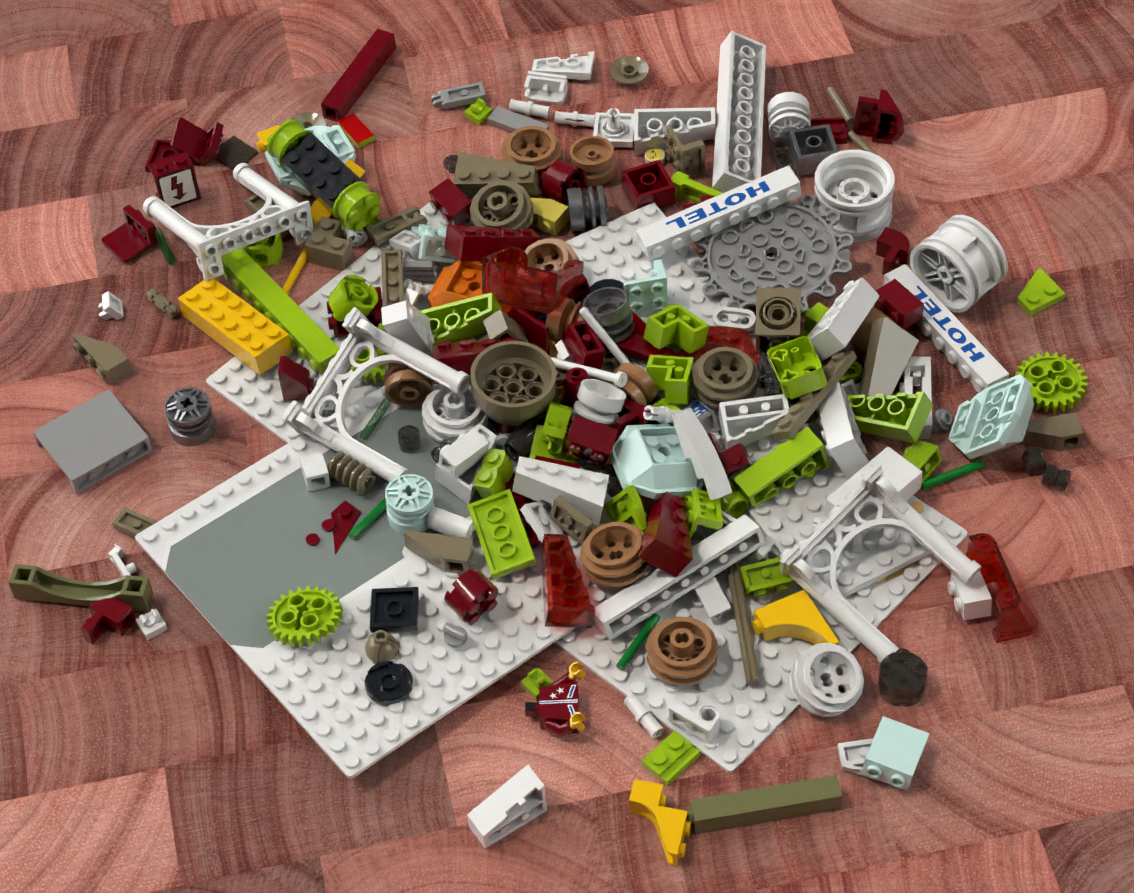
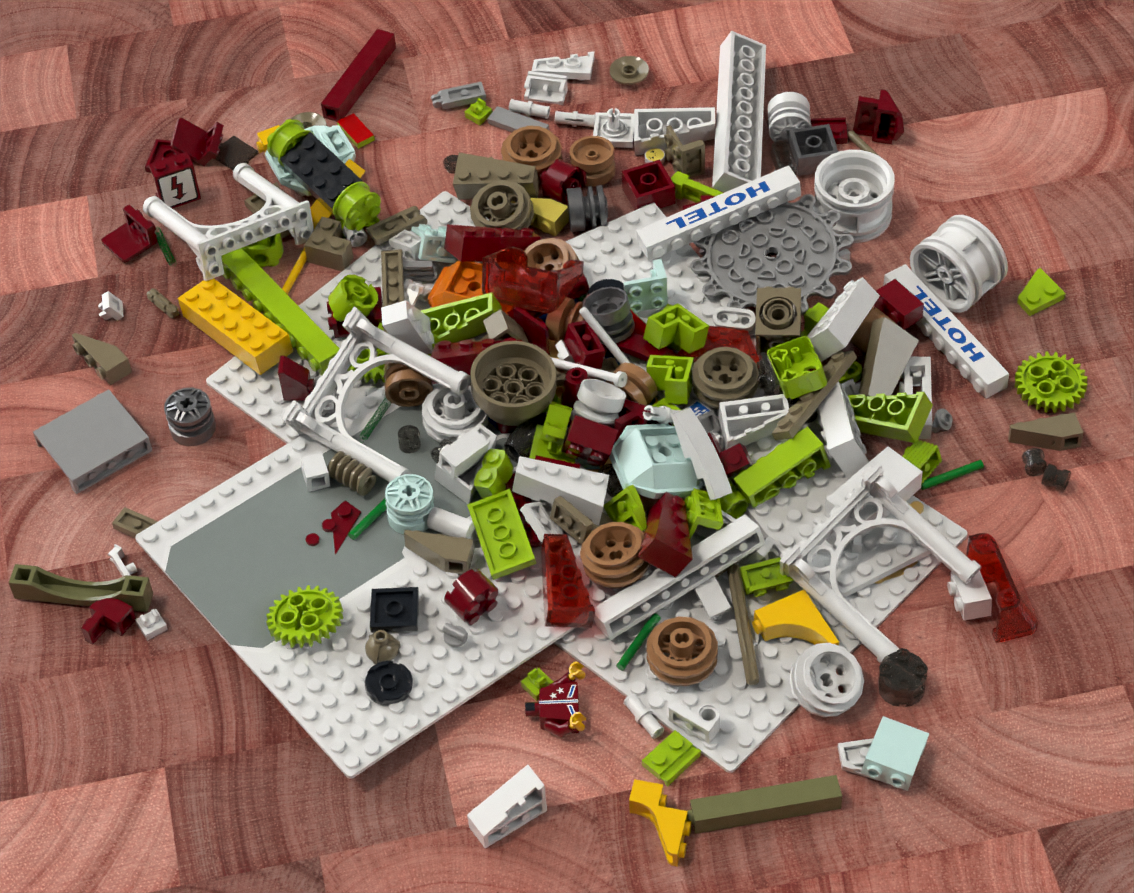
dark red brick [429,178,472,225] -> none
dark tan bar [827,86,854,125] -> none
dark red brick [876,227,910,275] -> none
light aqua piece [948,374,1034,459] -> none

